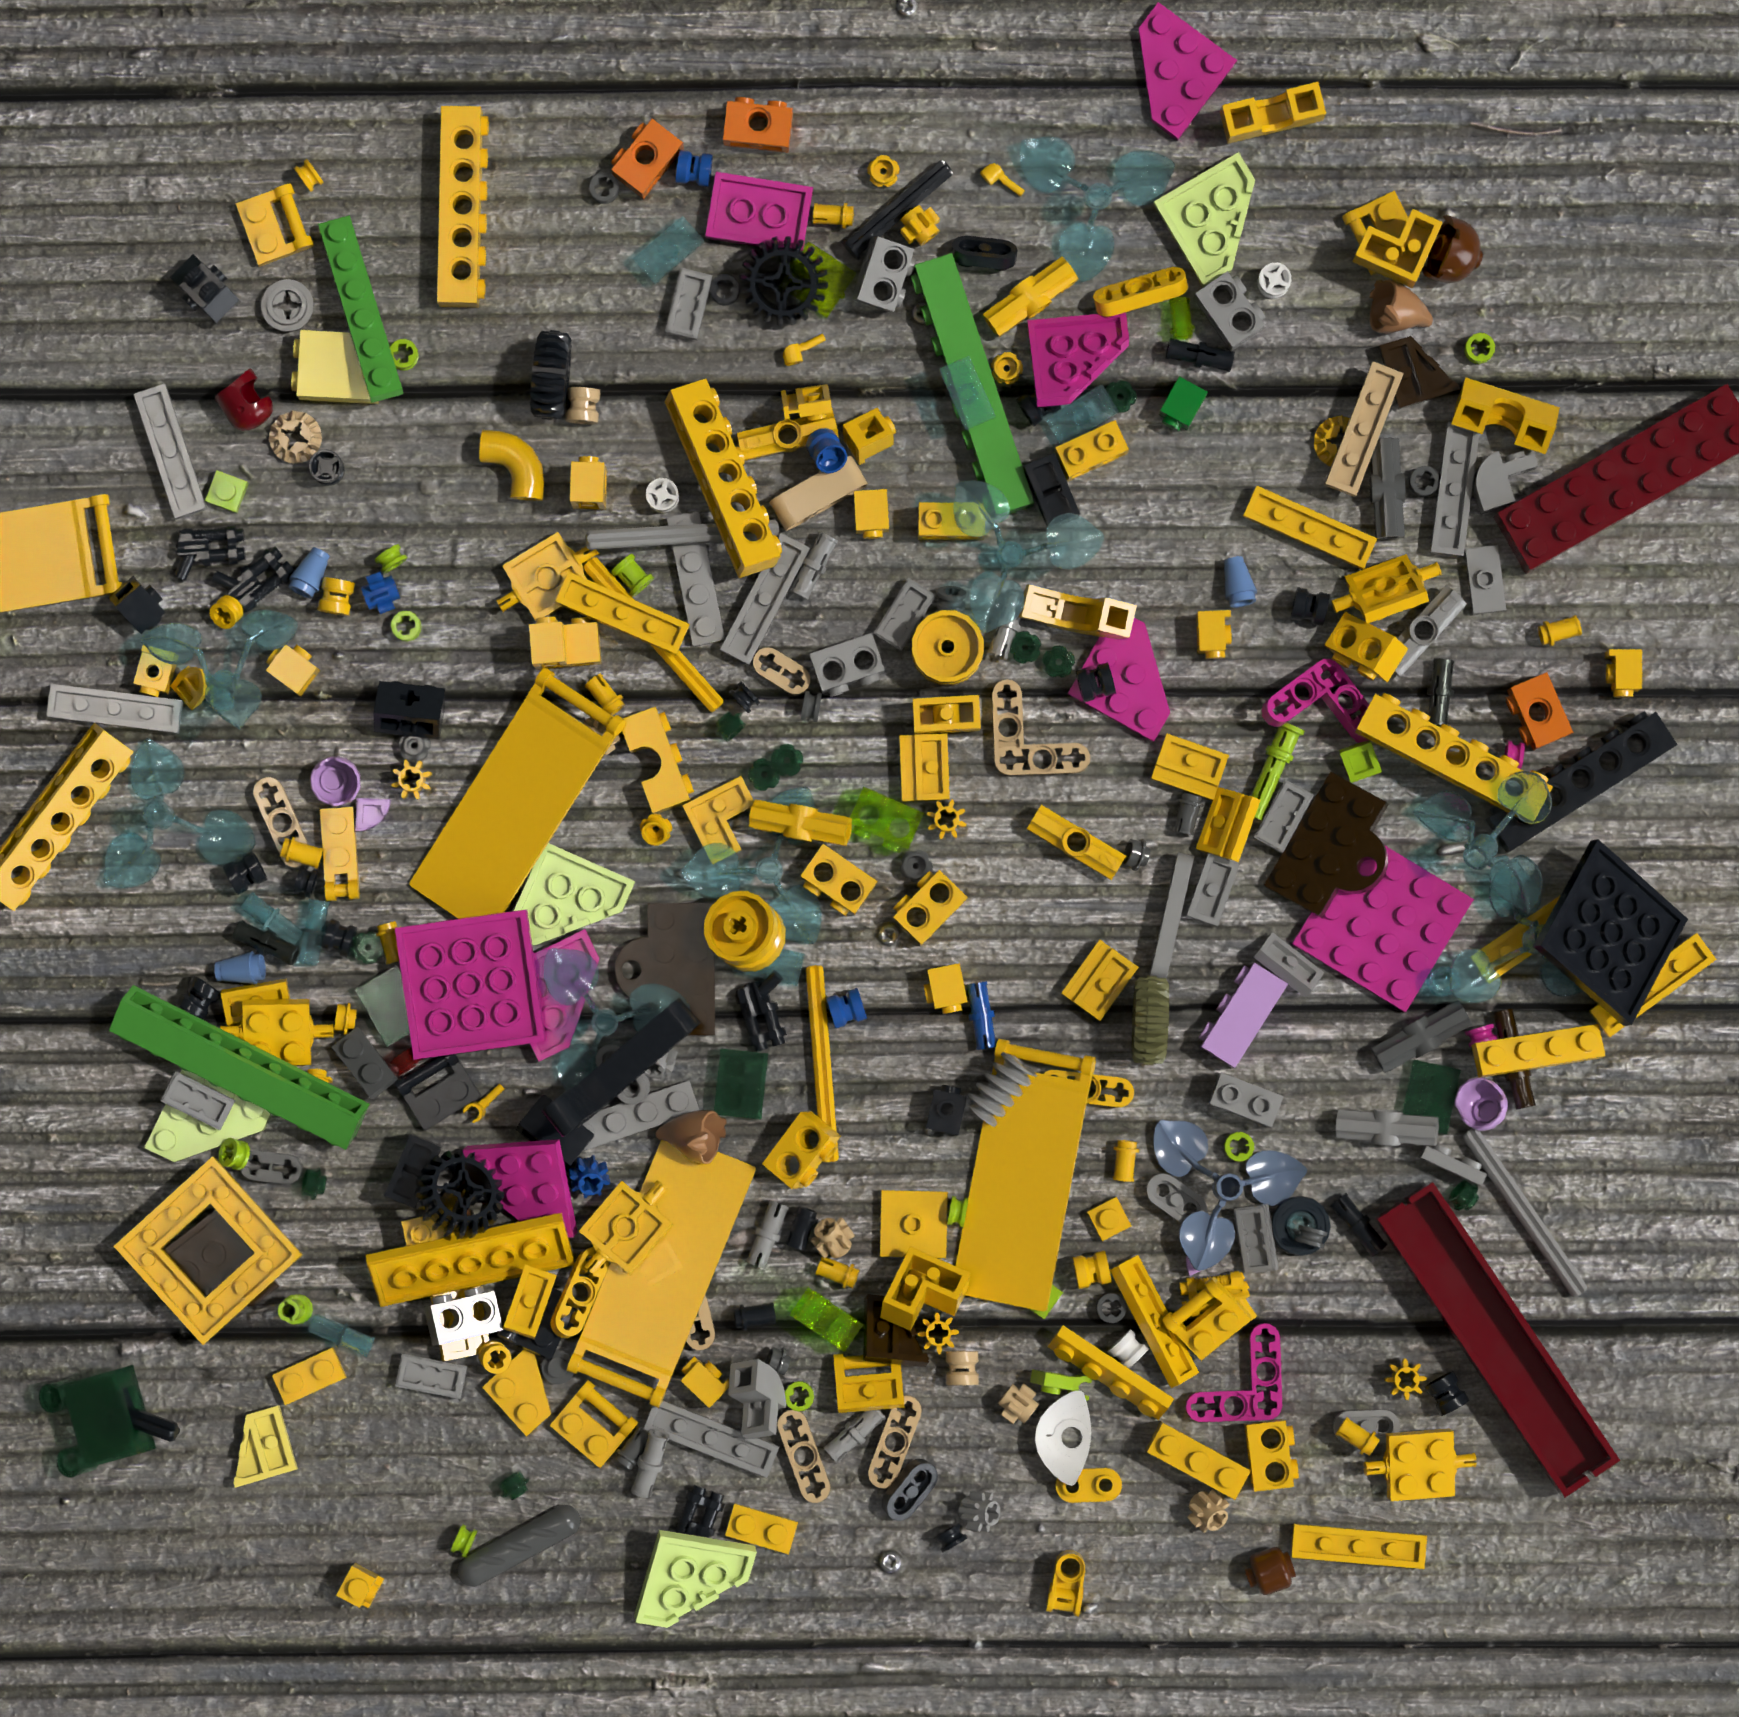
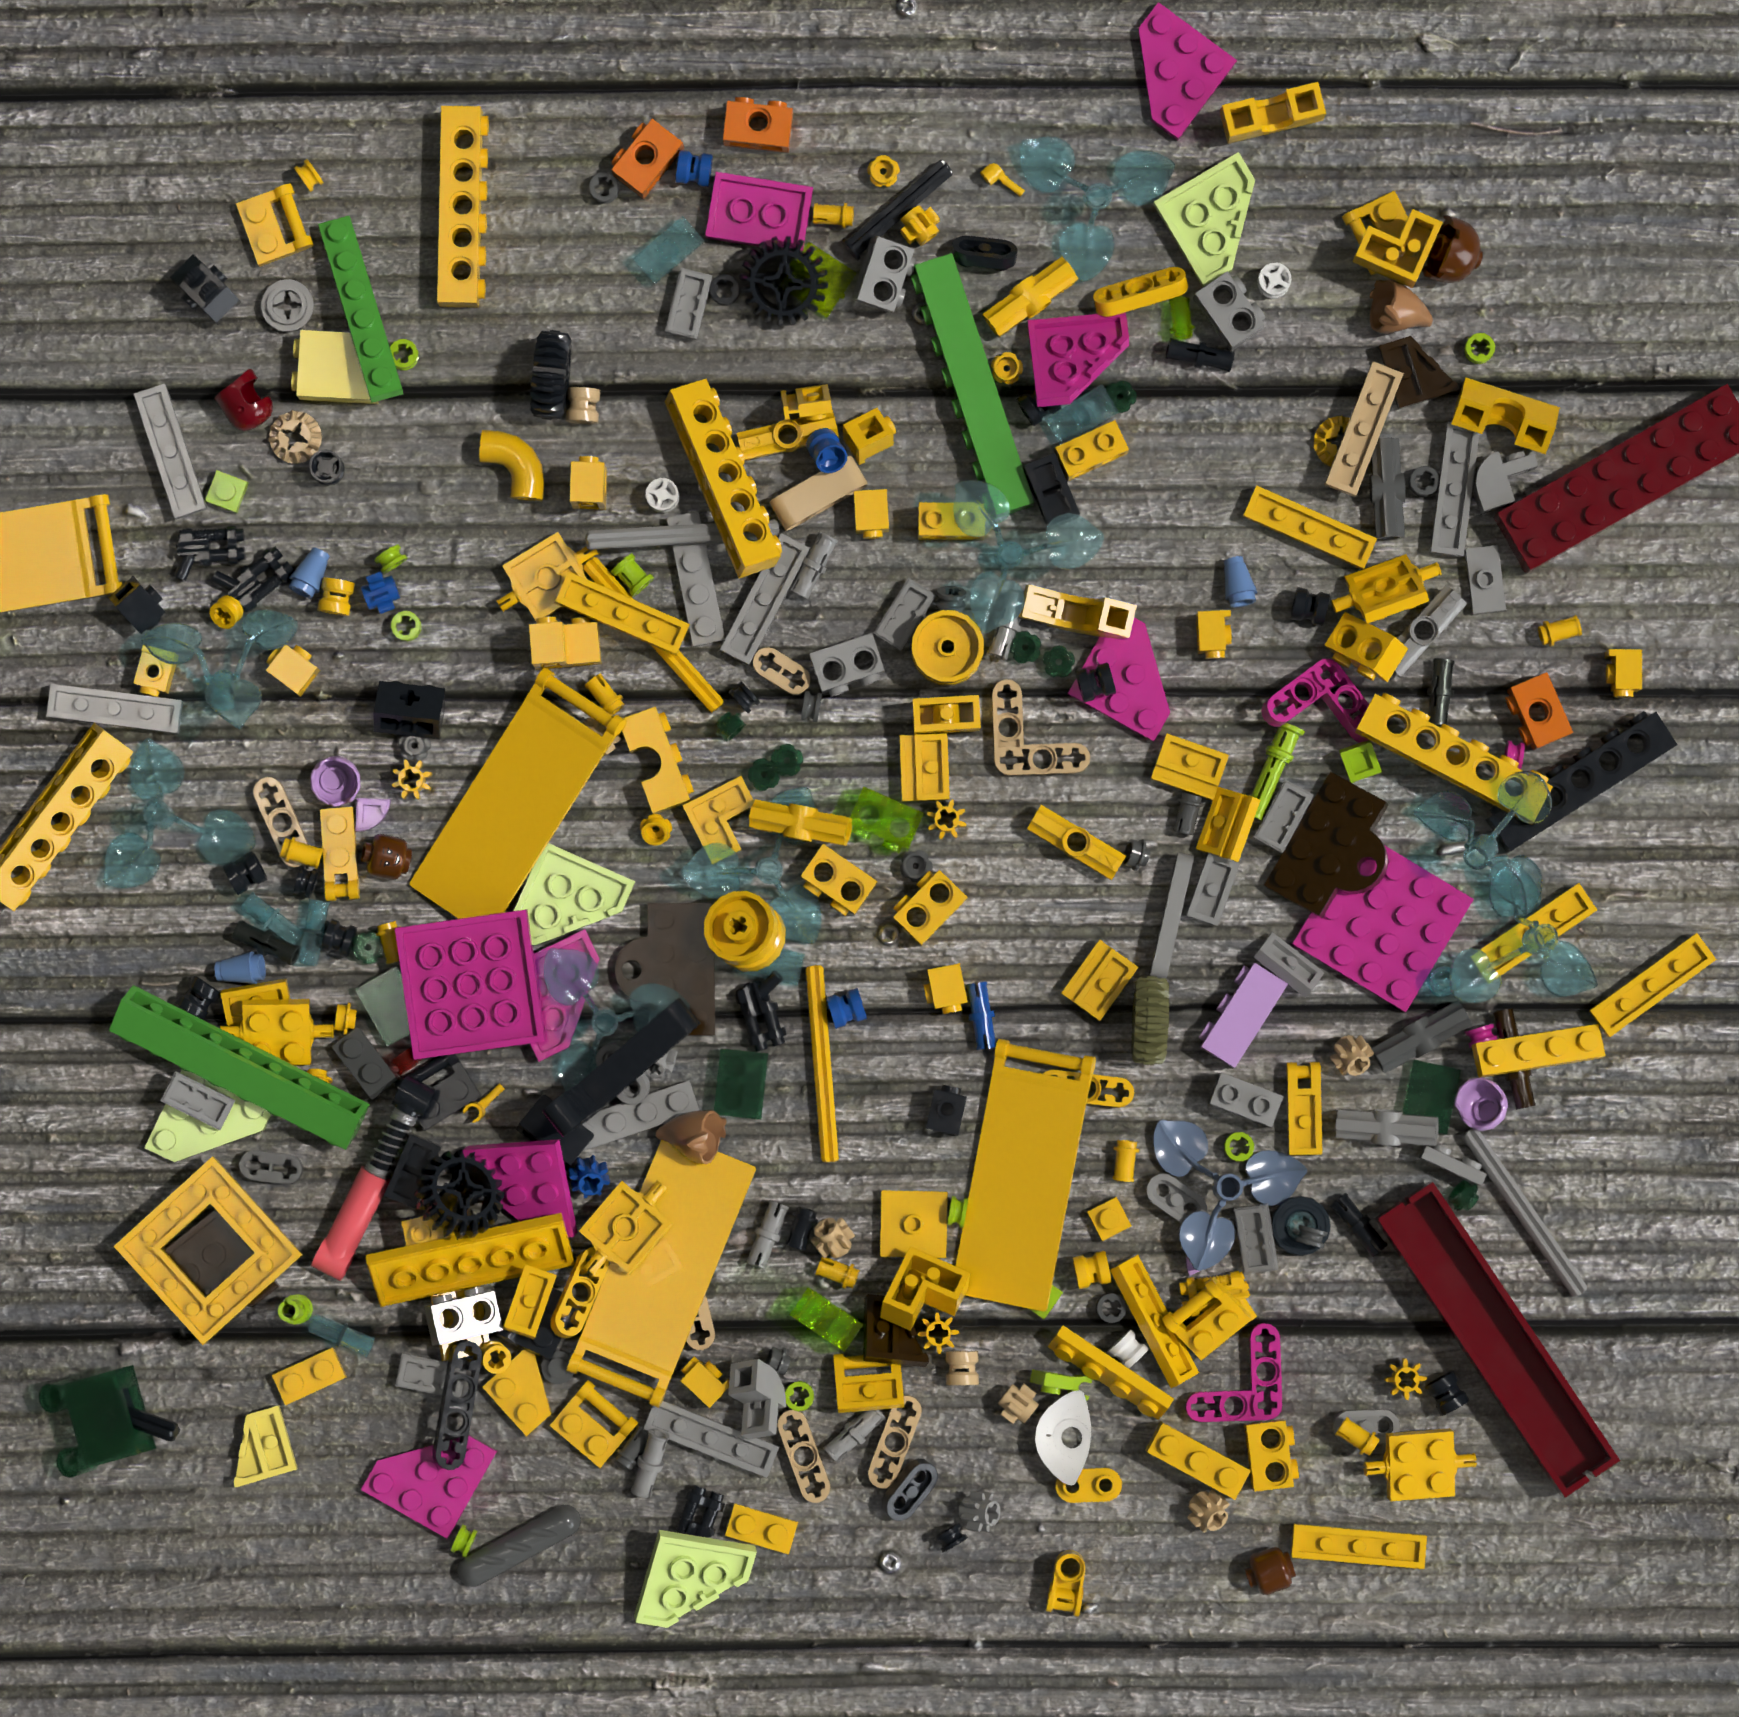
yellow plate [170,666,210,711] -> none
lime bush [218,1138,250,1170] -> none
clear green plate [301,1168,327,1200] -> none
yellow brick [336,1563,385,1608] -> none
clear green plate [498,1471,529,1500] -> none
black pin [734,1302,776,1331] -> none
yellow brick [762,1111,841,1189] -> none
yellow hand [783,334,826,366] -> none
clear light blue plate [939,356,996,431] -> none
light grey piece [967,1052,1037,1127] -> none
green brick [1159,376,1208,431] -> none
black plate [1533,839,1688,1026] -> none
none -> piece [311,1075,437,1281]
none -> reddish brown head [361,834,412,880]
none -> dark pink plate [361,1435,497,1539]
none -> black beam [432,1340,482,1470]
none -> yellow plate [1286,1062,1322,1155]
none -> tan gear [1330,1035,1374,1076]

